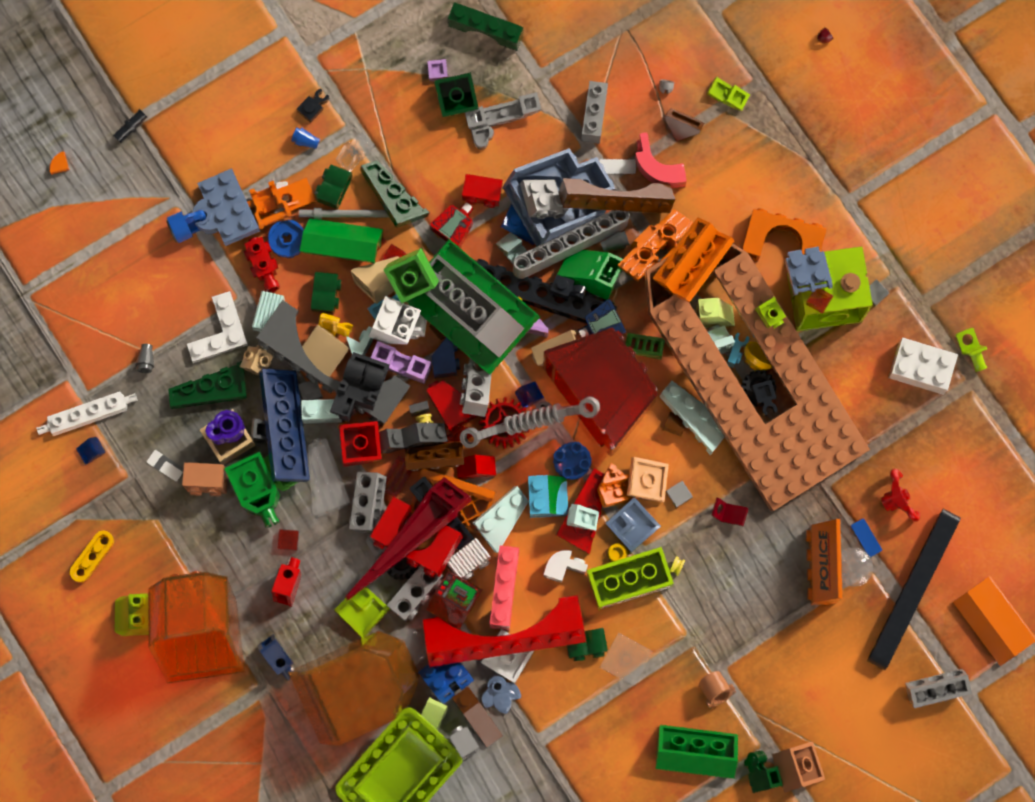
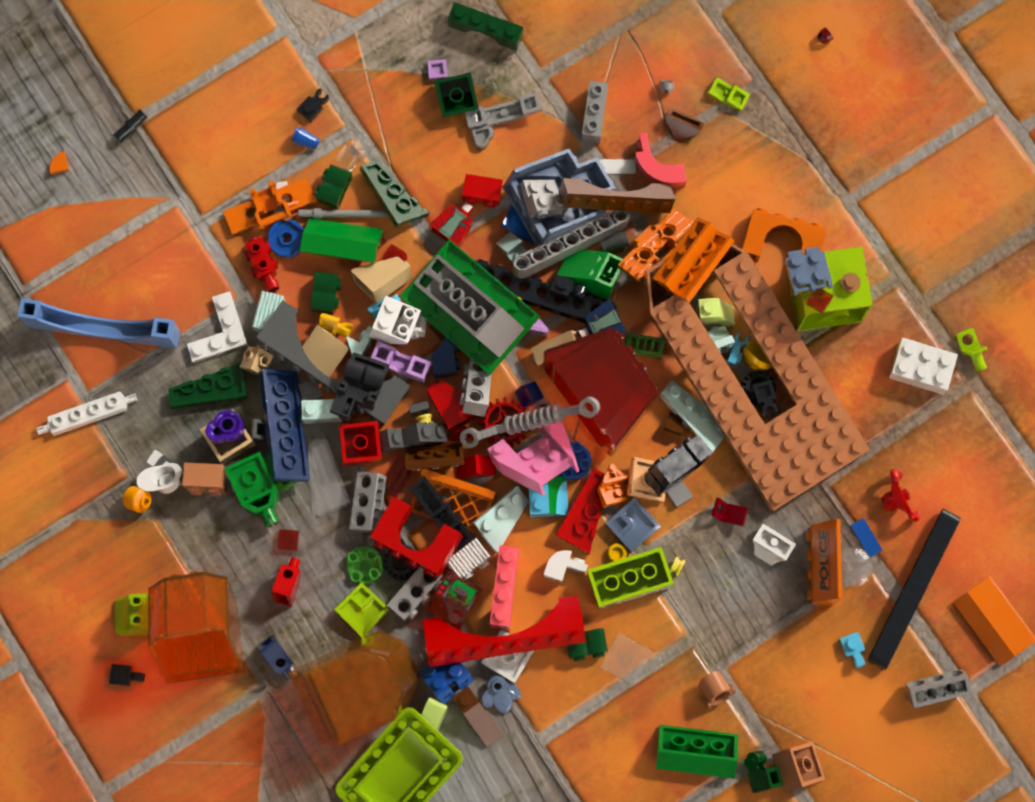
yellow plate [70,531,114,583] -> none
clear blue slope [76,437,106,465] -> none
dark grey cone [135,344,154,373] -> none
sand blue plate [166,168,260,246] -> none
dark red plate [346,477,472,600] -> none
bright green brick [384,248,439,303] -> none
light grey brick [450,726,480,760] -> none
light aqua slope [567,504,599,531] -> none
lime brick [755,297,786,329] -> none
flat silver tile [870,279,889,307] -> none
none -> medium blue arch [17,298,180,349]
none -> black plate [109,664,145,686]
none -> light orange head [123,486,152,513]
none -> white piece [136,463,182,494]
none -> bright green dish [346,546,384,584]
none -> bright pink wedge [487,421,579,496]
none -> piece [645,435,713,496]
none -> white slope [752,524,796,566]
none -> medium azure plate [839,632,866,669]

